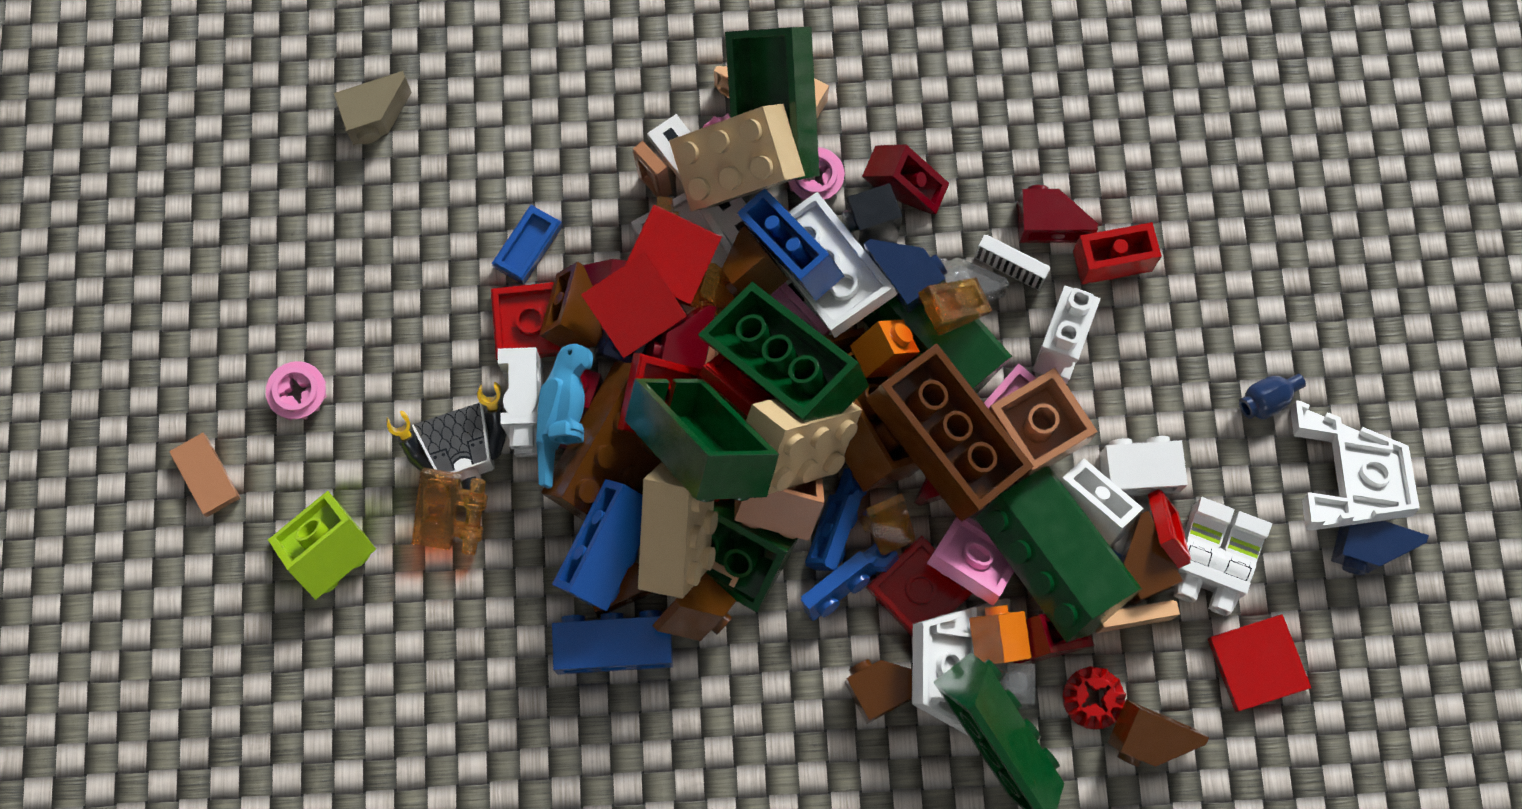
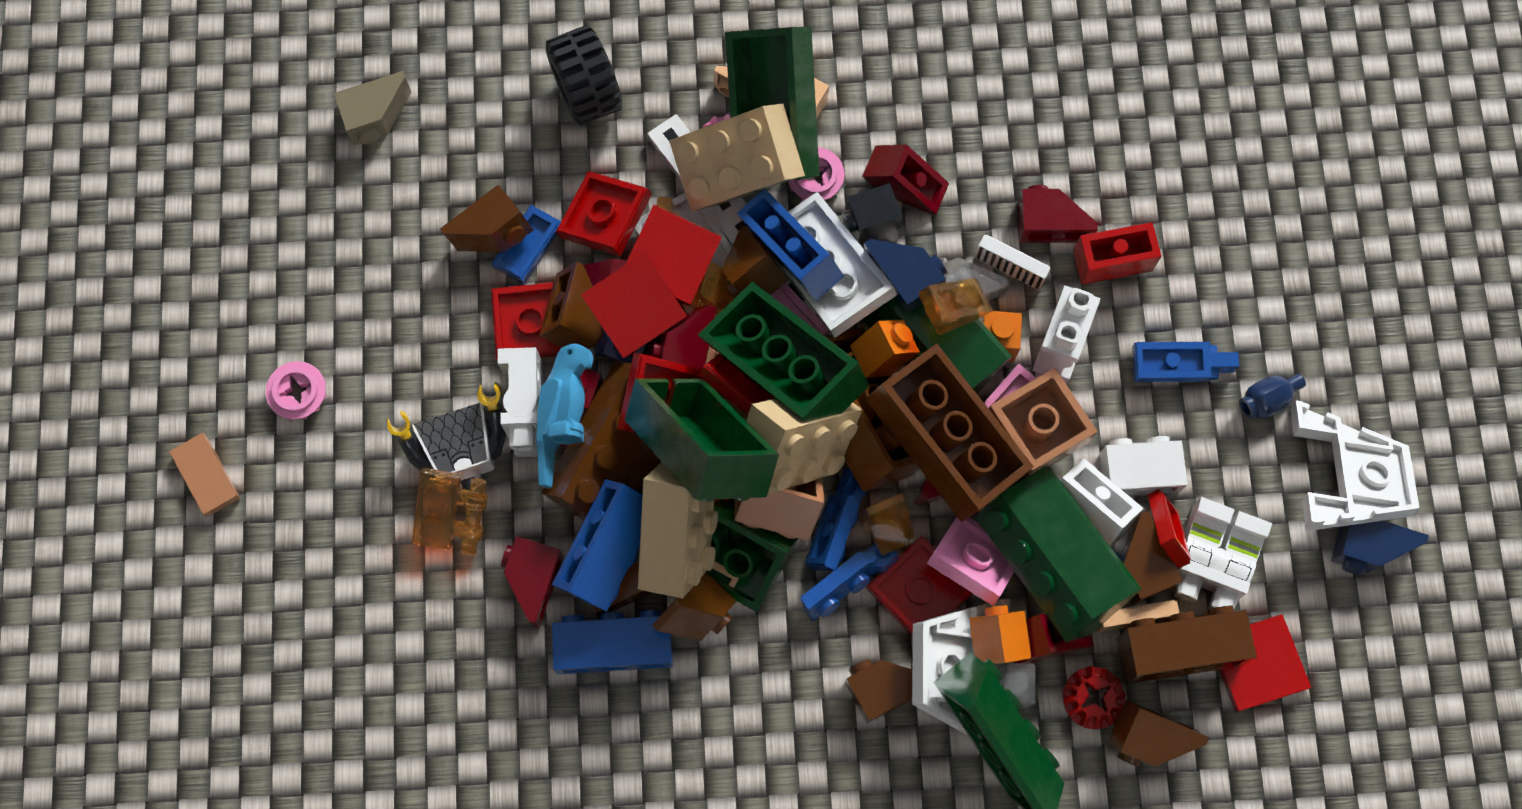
lime slope [268,491,376,600] -> none
nougat tile [633,141,672,201] -> none
none -> reddish brown slope [440,184,534,252]
none -> dark red slope [501,536,564,629]
none -> black tyre [545,25,622,126]
none -> red tile [556,171,652,256]
none -> orange brick [981,310,1022,362]
none -> reddish brown brick [1116,605,1257,685]
none -> blue hinge [1132,342,1239,382]

